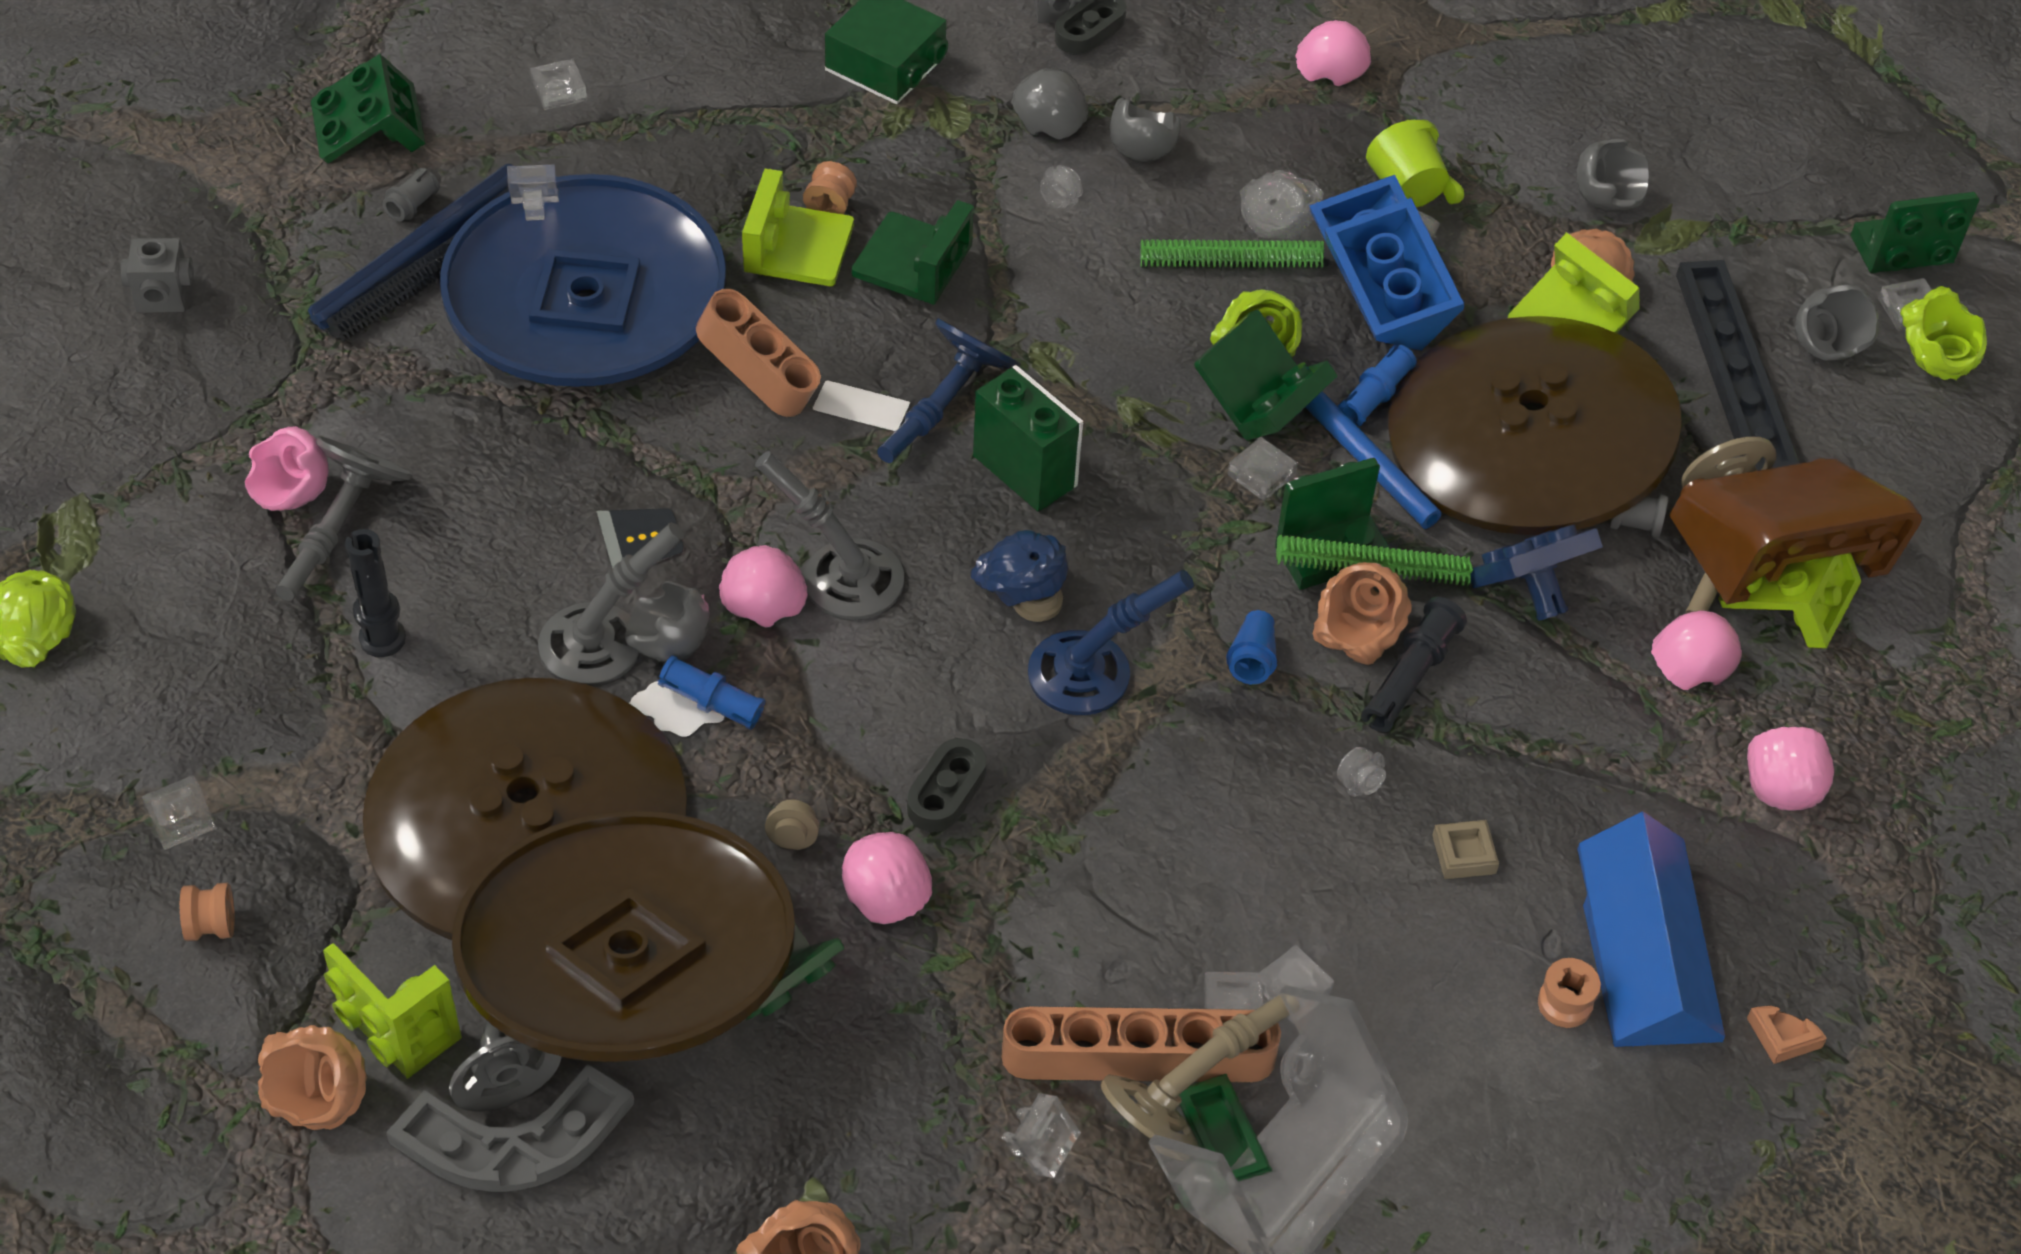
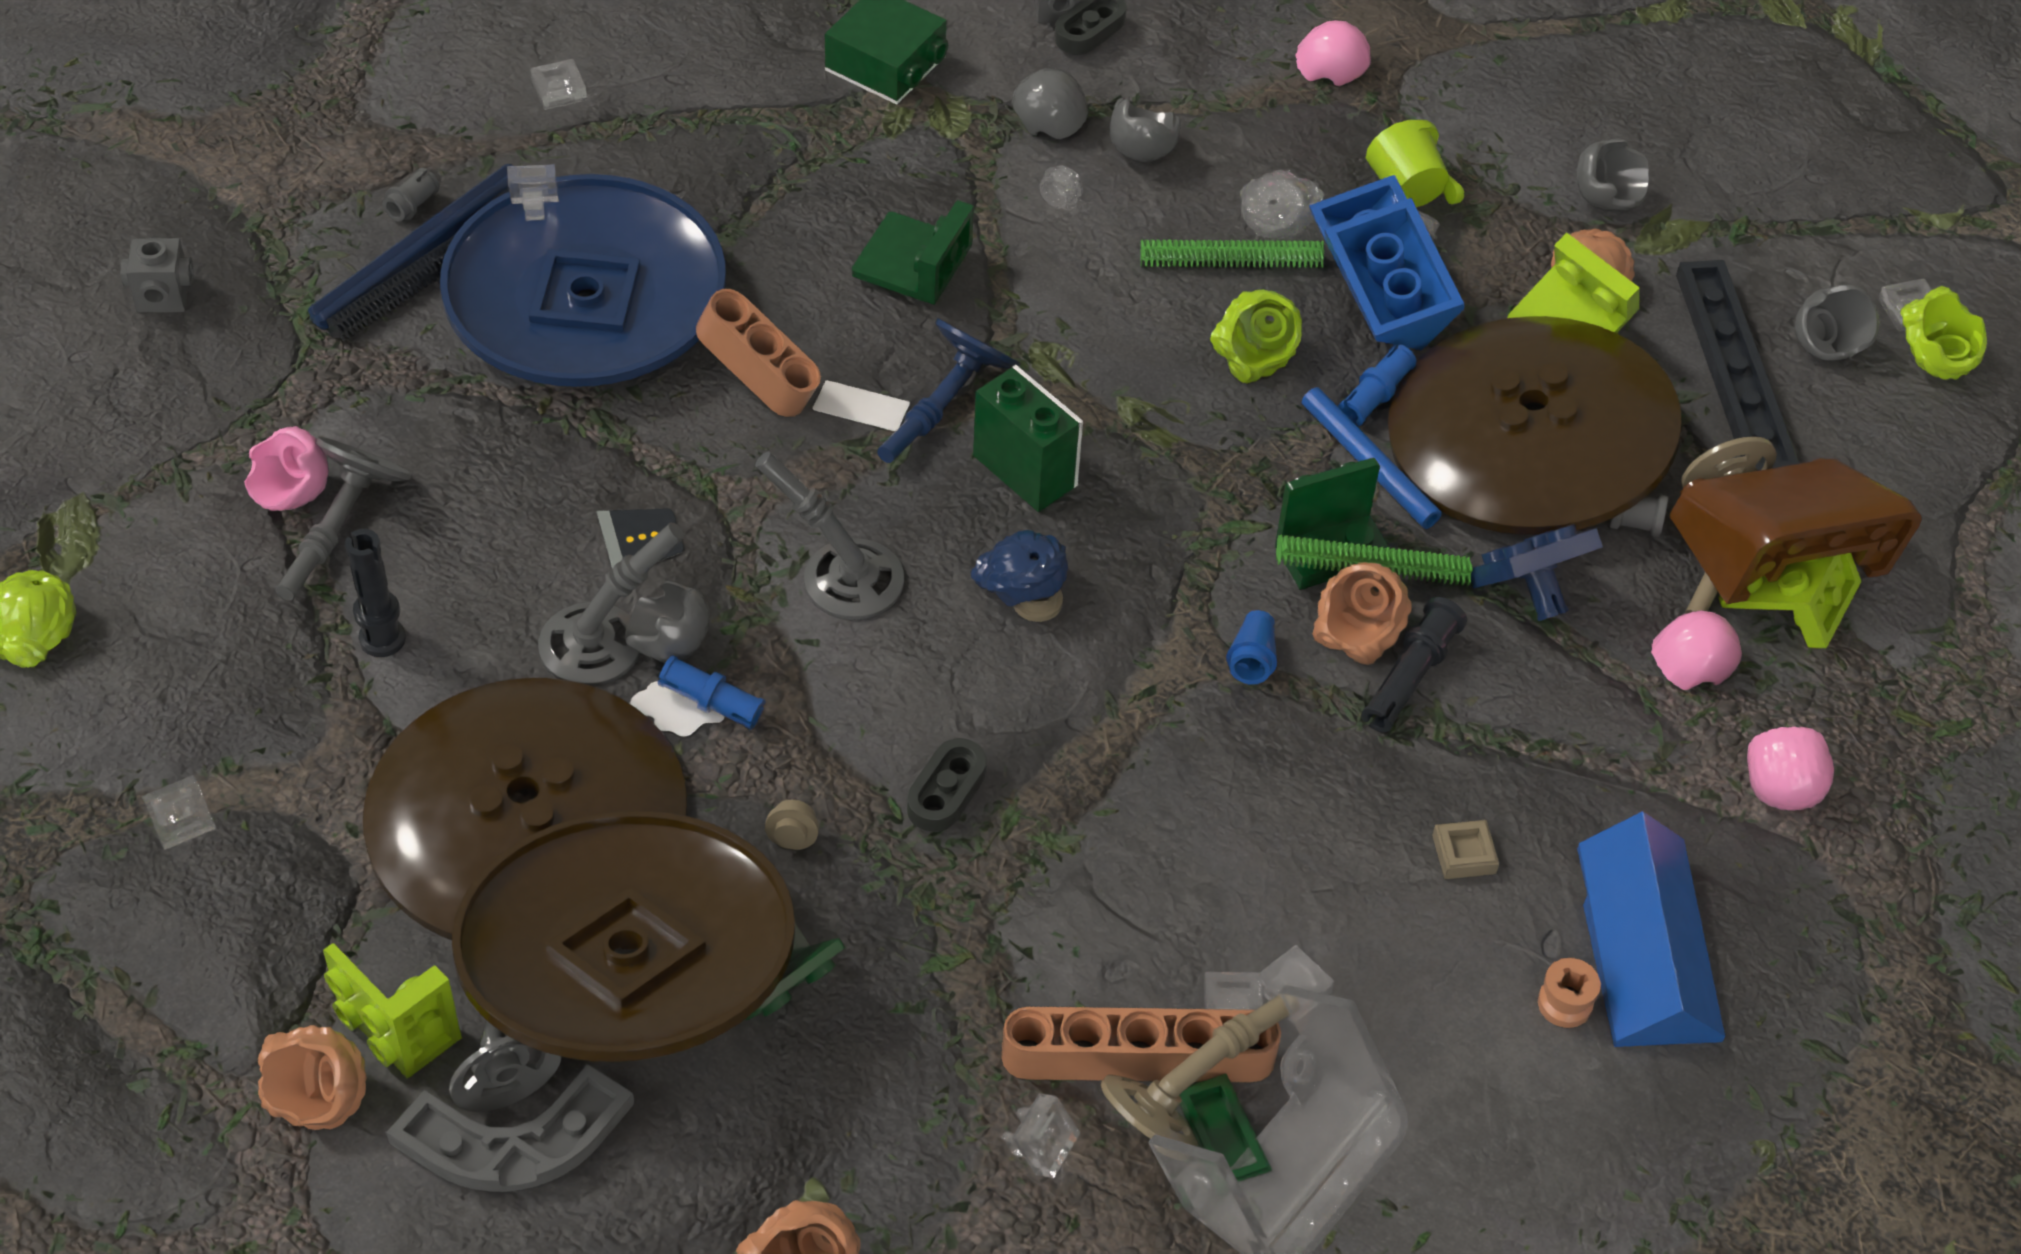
nougat wheel [180,883,235,941] -> none
dark green bracket [311,54,426,163] -> none
bright pink hair [719,545,808,628] -> none
lime bracket [742,168,854,286] -> none
nougat wheel [803,161,857,214] -> none
bright pink hair [842,832,932,924] -> none
dark blue dish [1028,570,1194,715] -> none
dark green bracket [1194,310,1338,441] -> none
clear plate [1228,437,1298,501] -> none
clear plate [1337,747,1386,797] -> none
nougat tile [1747,1006,1827,1064] -> none
dark green bracket [1850,192,1980,273] -> none

